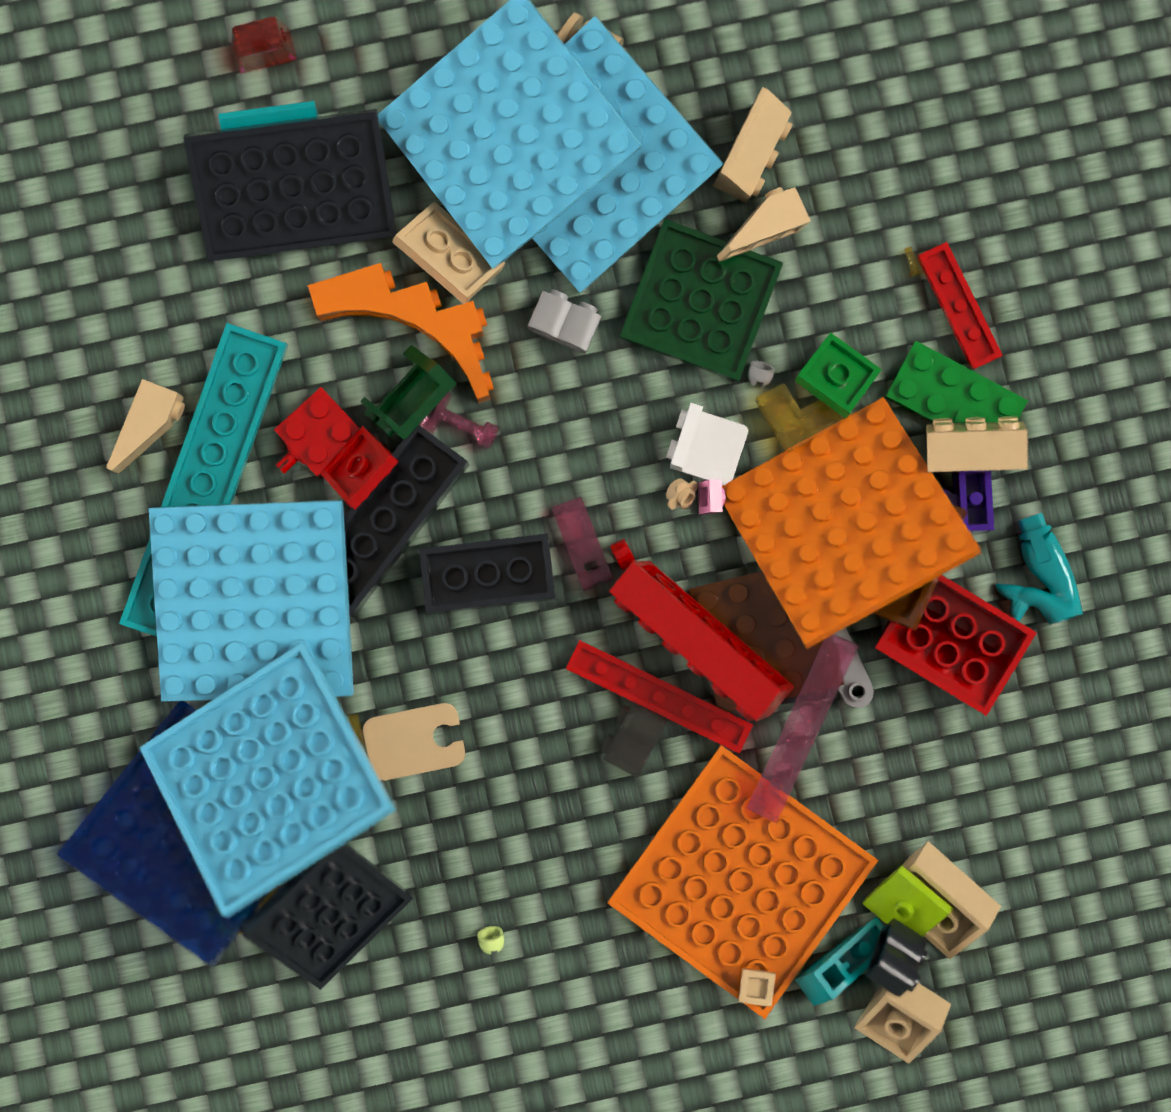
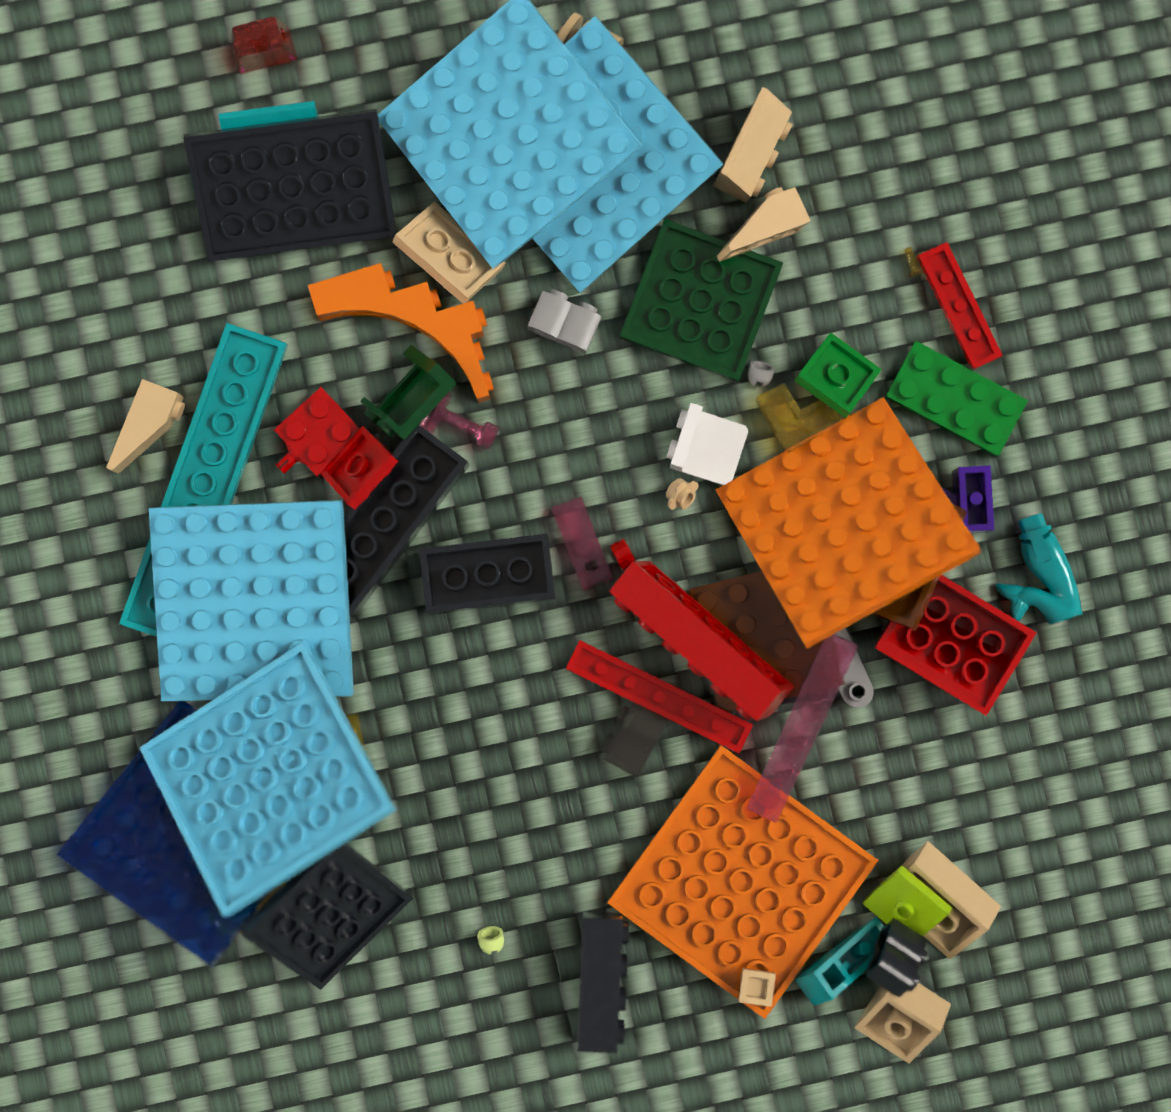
tan piece [363,703,465,780] -> none
bright pink plate [698,479,726,515] -> none
tan brick [926,416,1028,472] -> none
none -> black brick [577,911,629,1054]

